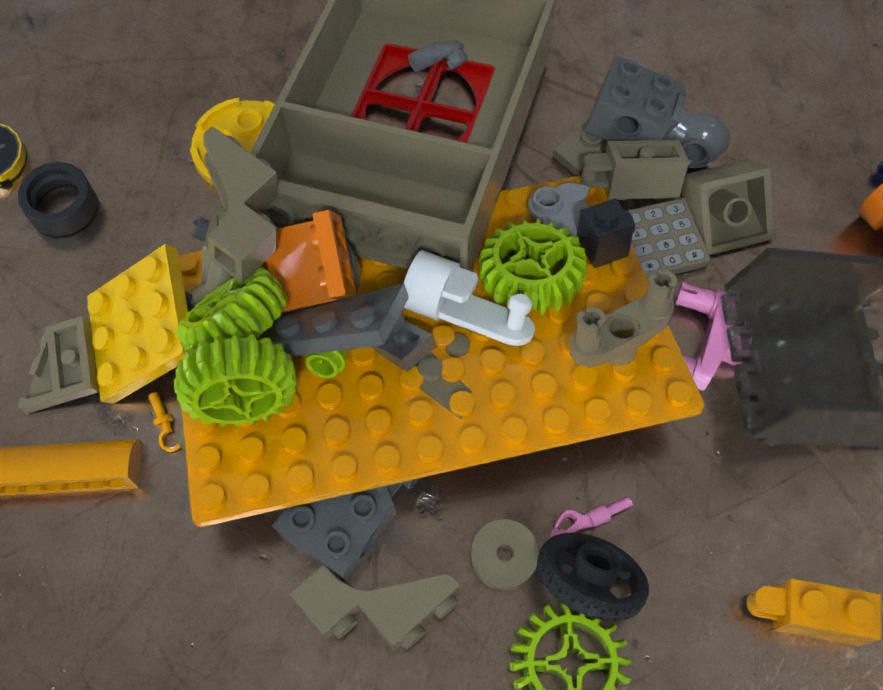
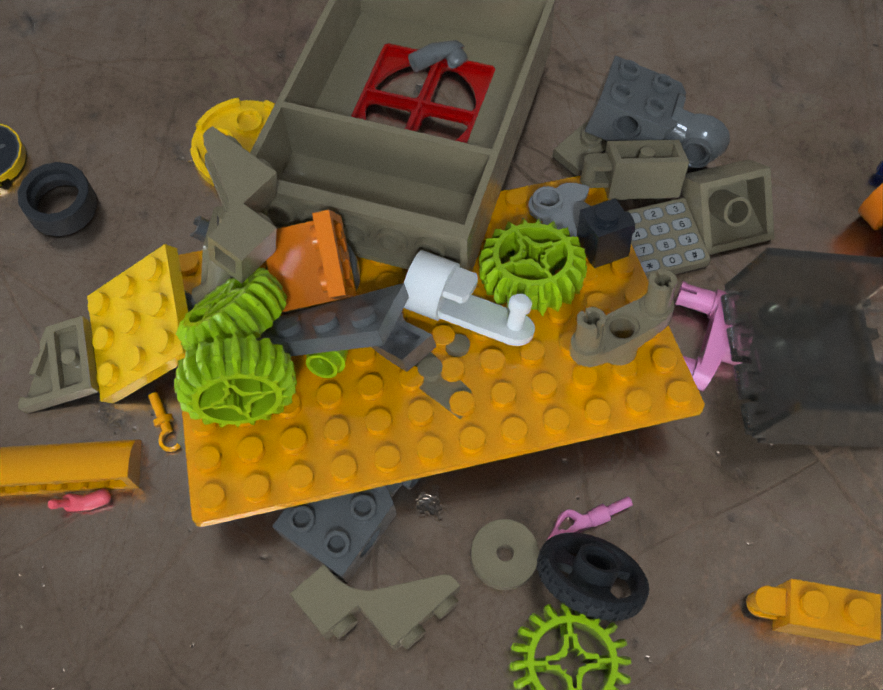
none -> coral piece [48,488,111,512]

